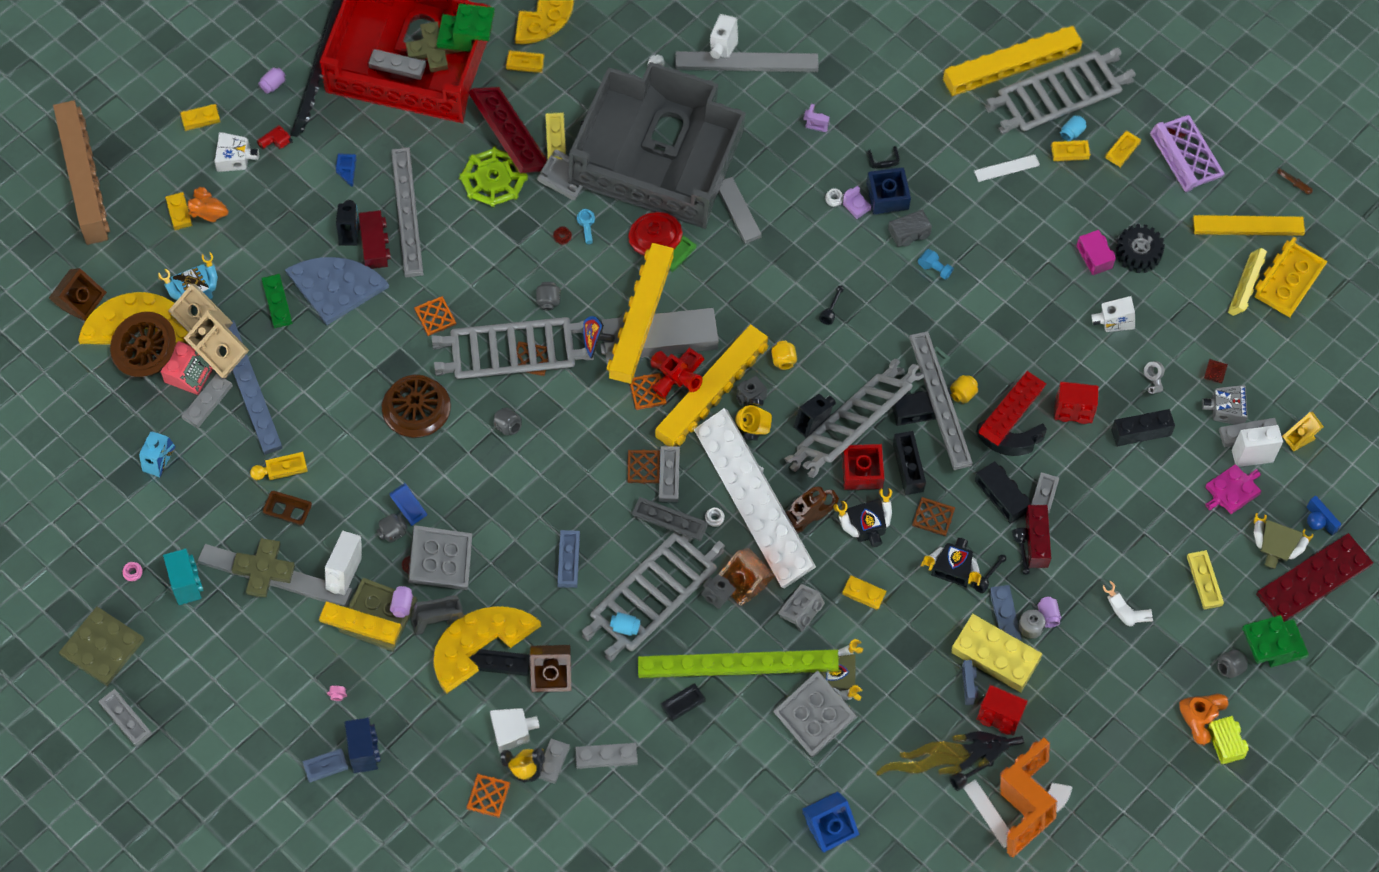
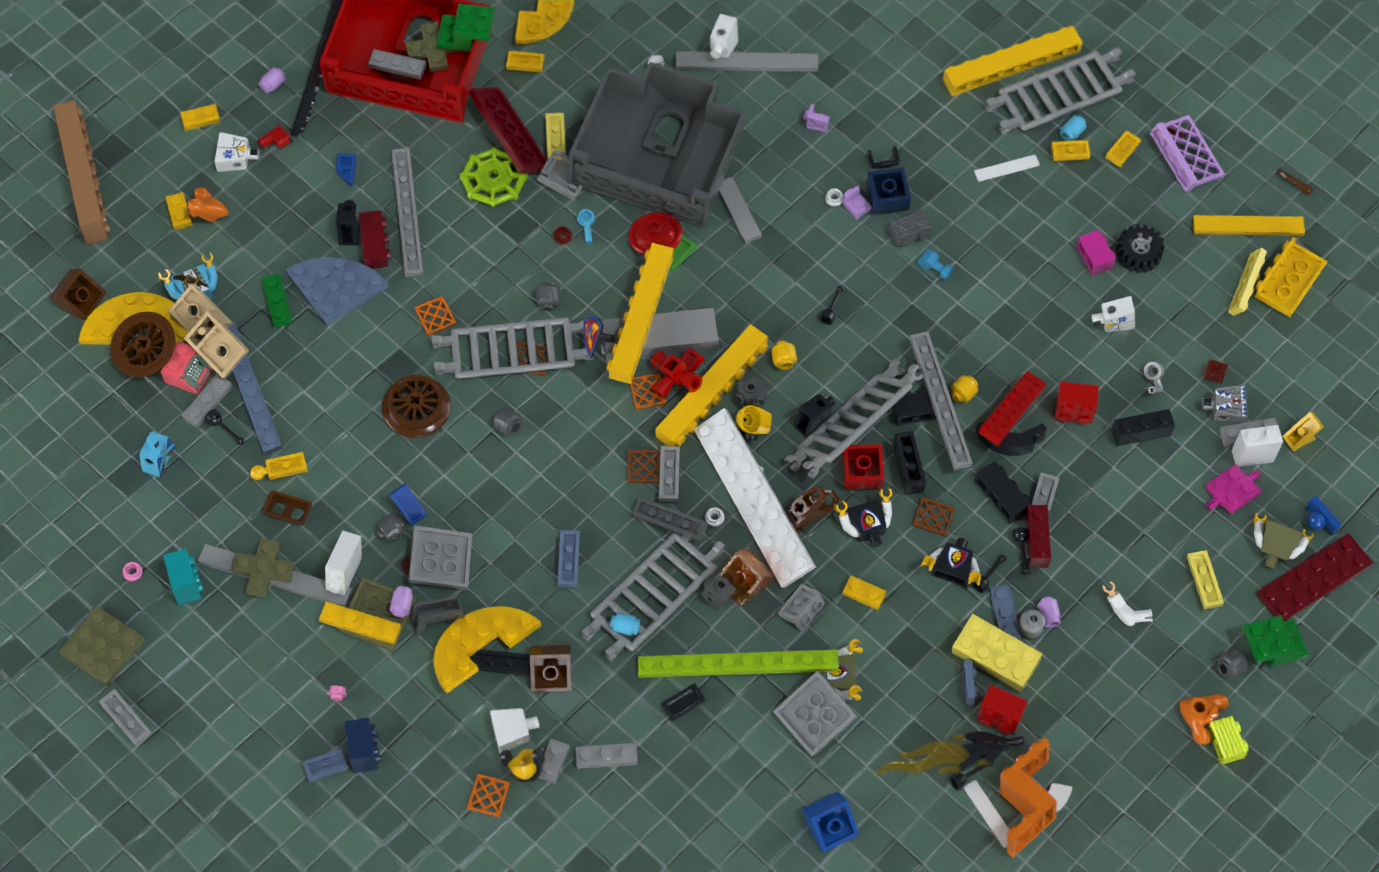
none -> black hinge [205,409,244,445]

